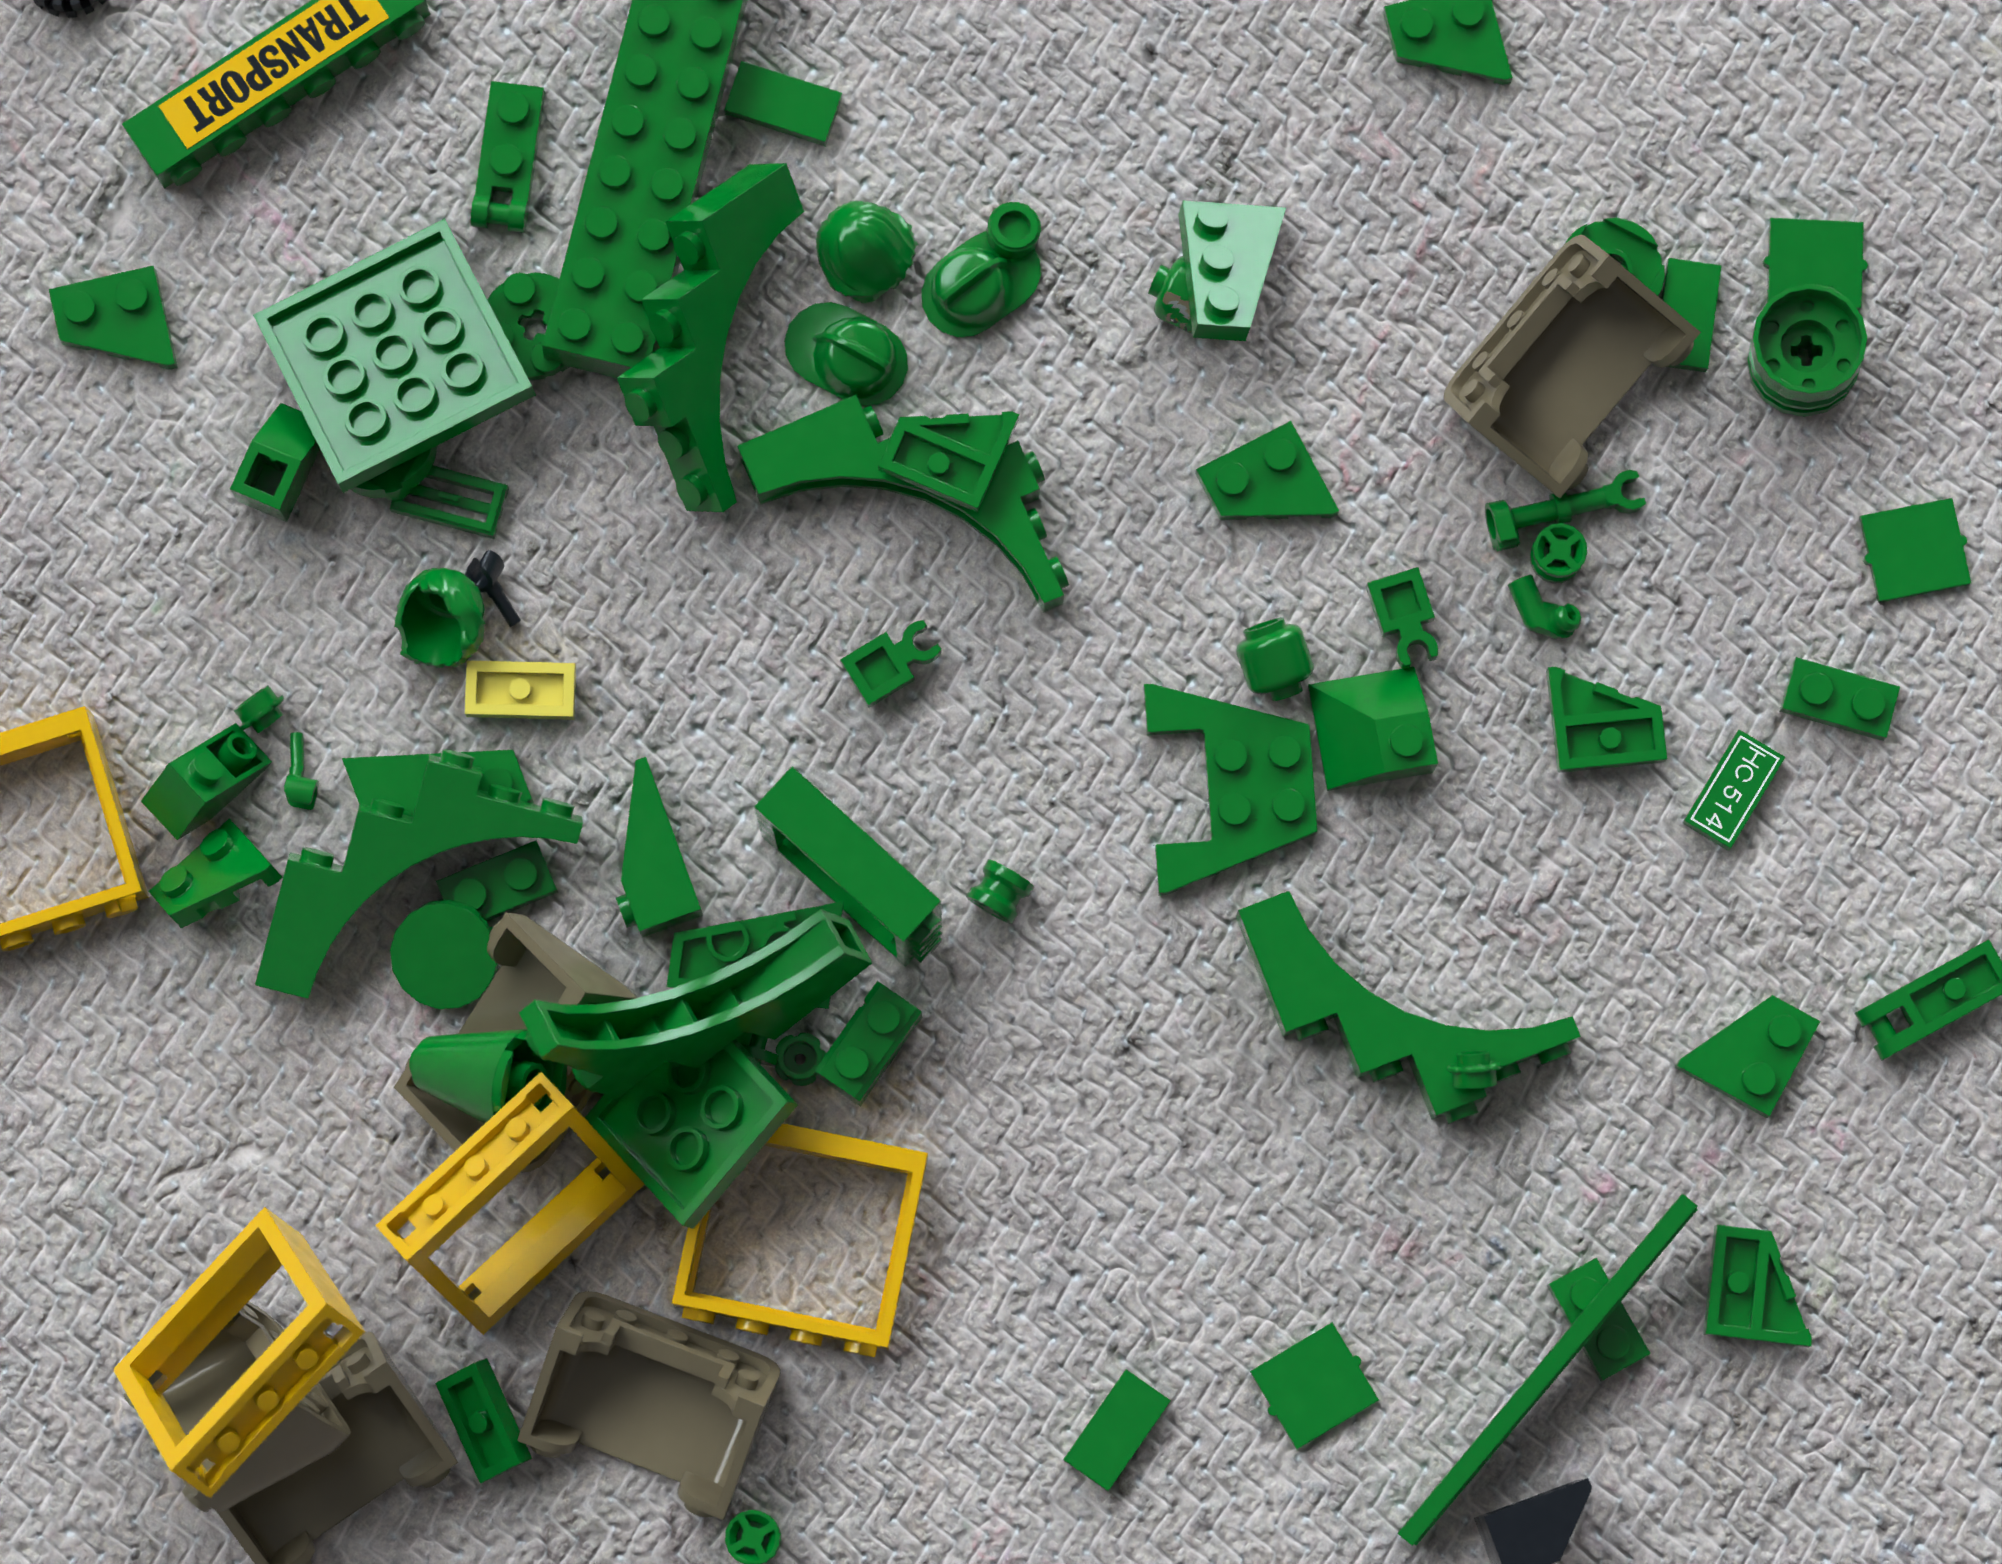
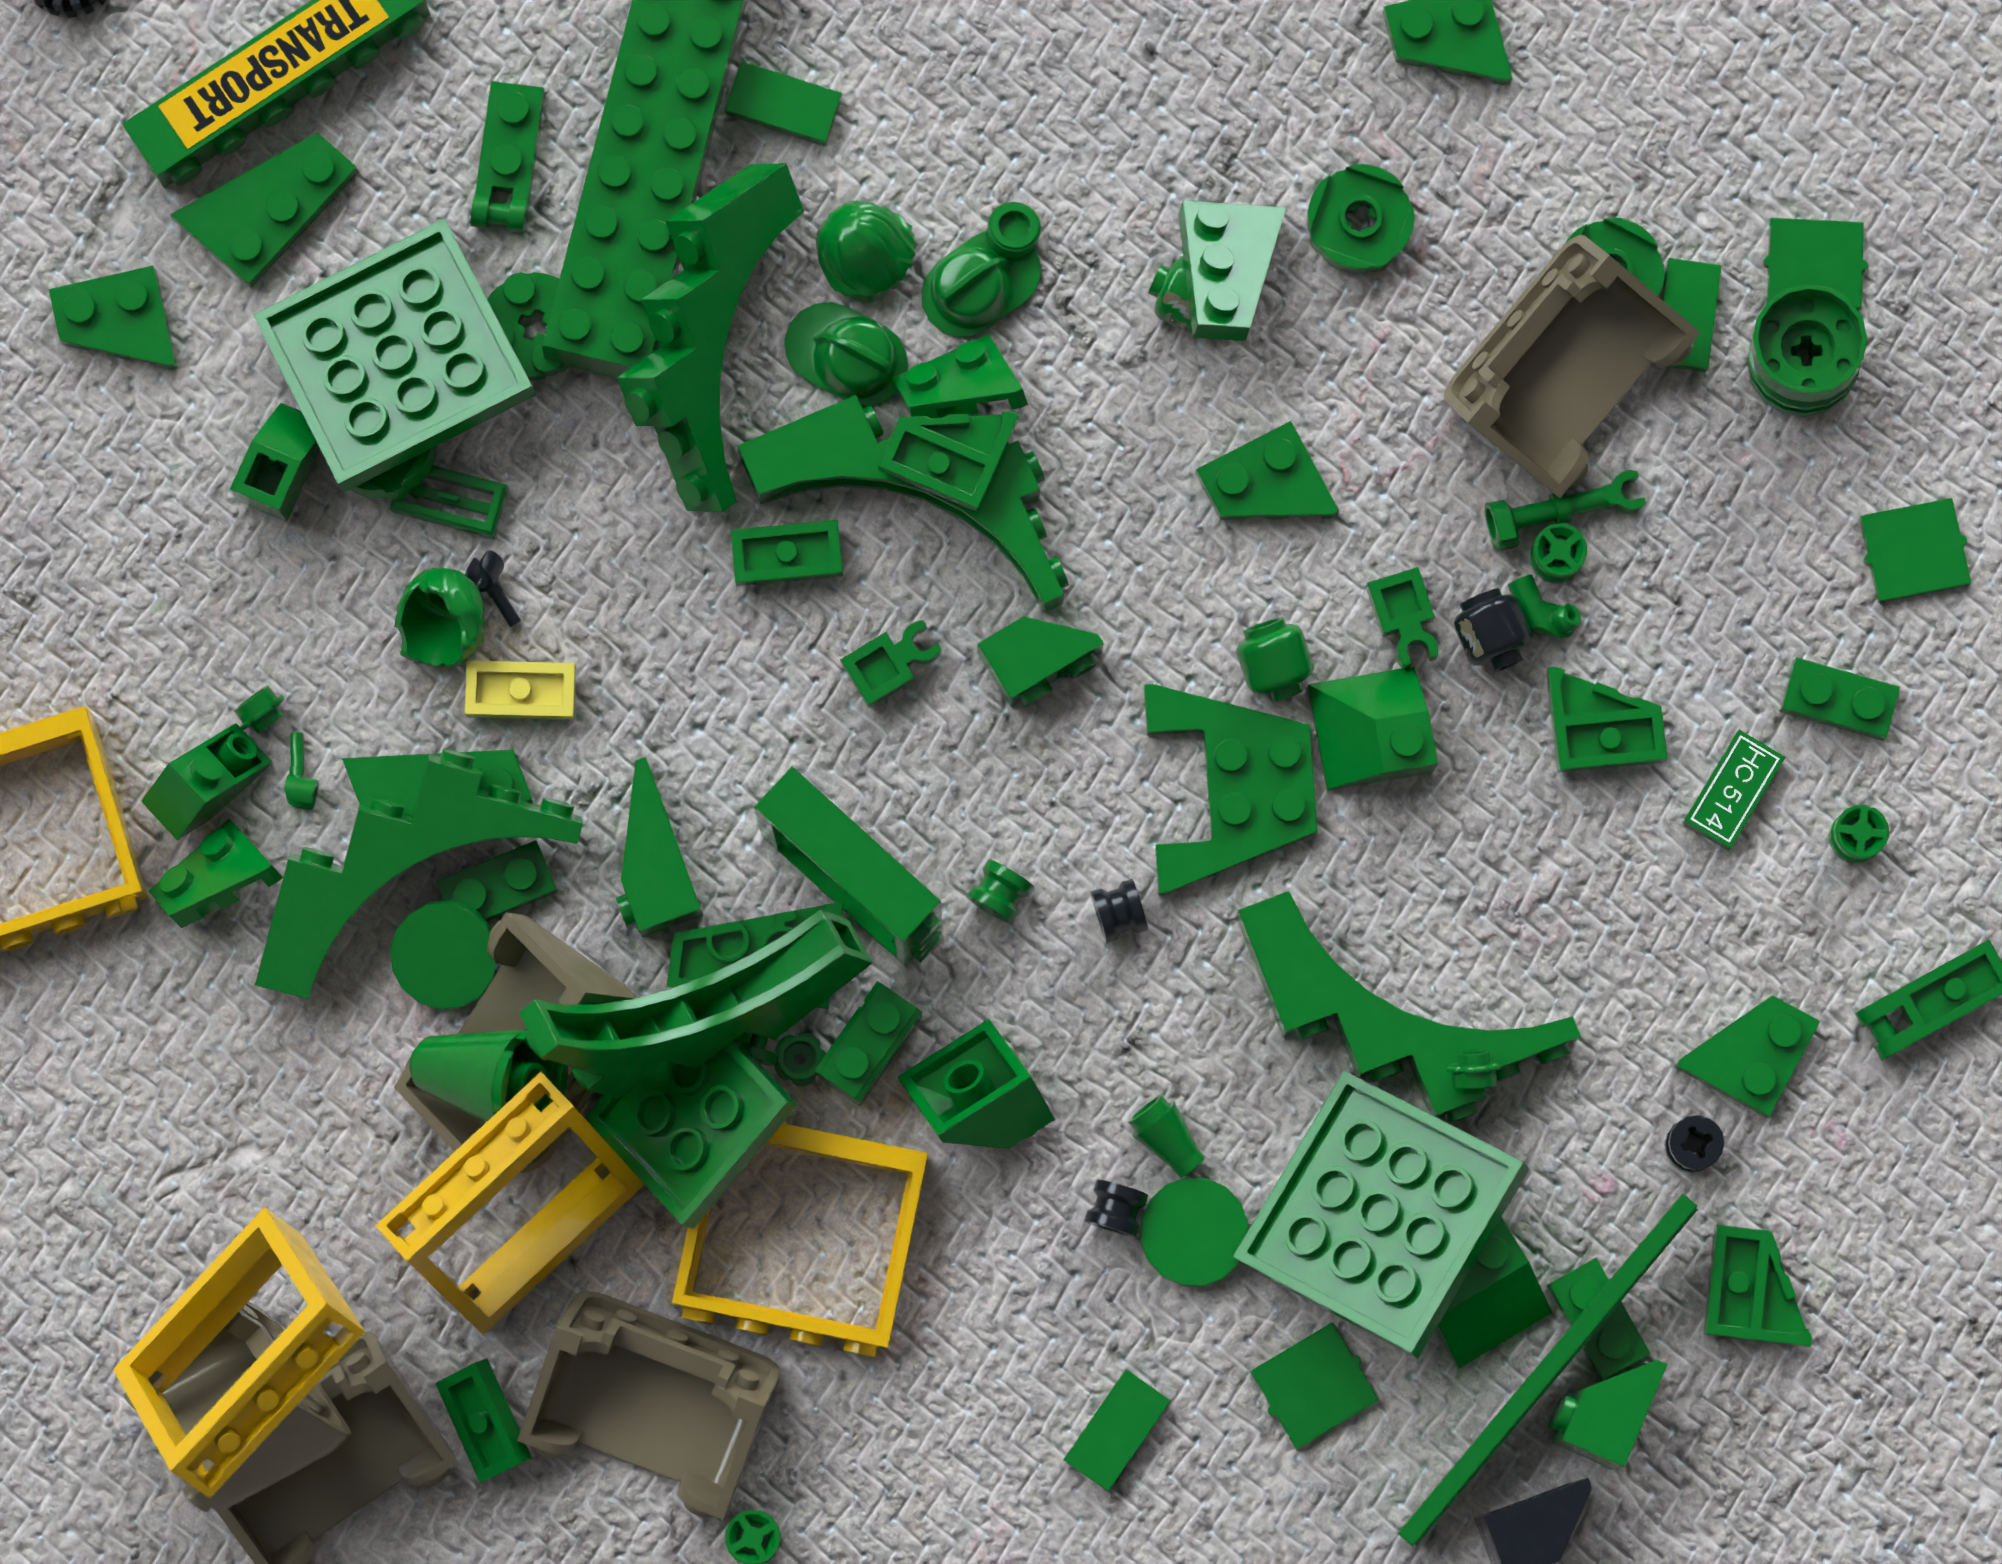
none -> green wing [170,132,359,288]
none -> green plate [730,520,843,586]
none -> green wing [892,334,1028,418]
none -> green slope [897,1019,1056,1149]
none -> green slope [977,616,1104,707]
none -> black wheel [1084,1179,1149,1237]
none -> black wheel [1090,879,1148,943]
none -> green cone [1128,1095,1206,1178]
none -> green tile [1140,1177,1249,1287]
none -> plate [1233,1070,1529,1359]
none -> green plate [1307,164,1414,273]
none -> green slope [1435,1217,1552,1369]
none -> black head [1454,588,1533,673]
none -> green slope [1548,1360,1668,1470]
none -> black wheel [1664,1115,1724,1173]
none -> green wheel [1829,805,1889,864]

